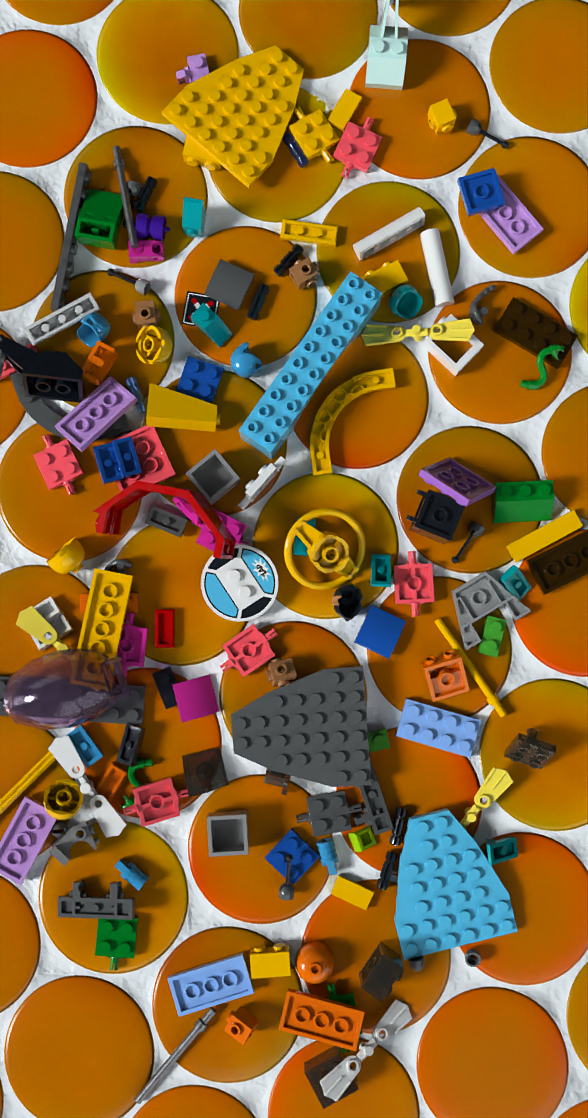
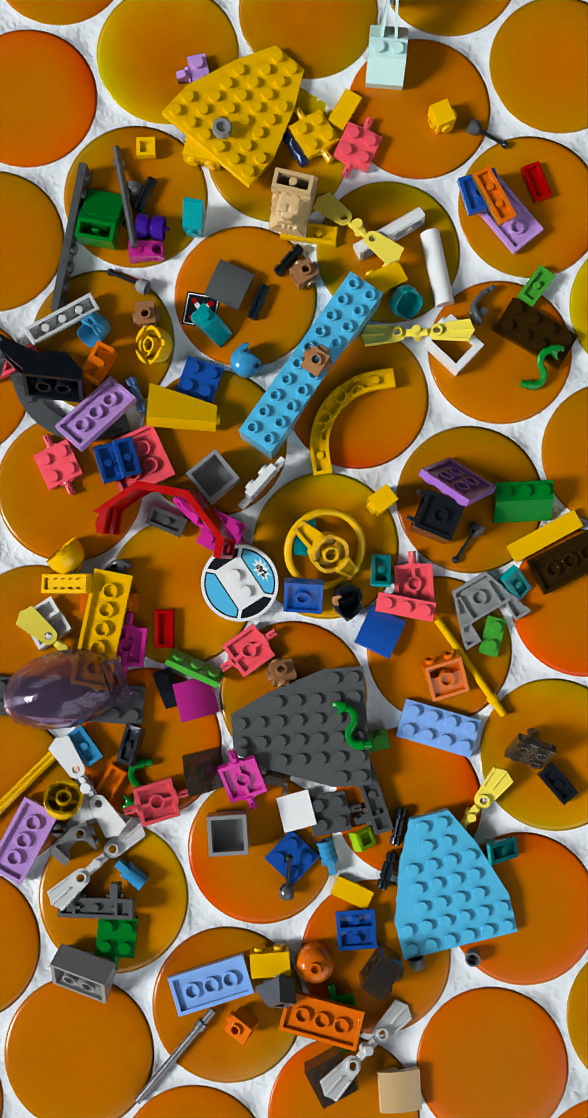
none -> yellow plate [41,574,92,594]
none -> white piece [47,817,146,911]
none -> light grey slope [50,943,116,1004]
none -> yellow plate [136,137,156,159]
none -> bright green plate [165,648,225,688]
none -> light grey tile [212,118,232,139]
none -> dark pink plate [218,748,268,810]
none -> dark grey slope [256,974,296,1009]
none -> tan brick [268,167,318,238]
none -> white sticker [276,789,317,833]
none -> blue plate [283,578,324,614]
none -> medium nougat brick [301,344,333,377]
none -> light yellow piece [313,192,404,265]
none -> green animal [332,701,372,750]
none -> blue slope [335,908,377,951]
none -> yellow brick [365,484,398,517]
none -> coral plate [375,592,436,622]
none -> tan slope [377,1066,422,1113]
none -> orange plate [471,166,517,227]
none -> bright green plate [517,265,556,308]
none -> red tile [520,161,552,204]
none -> black plate [537,762,579,805]

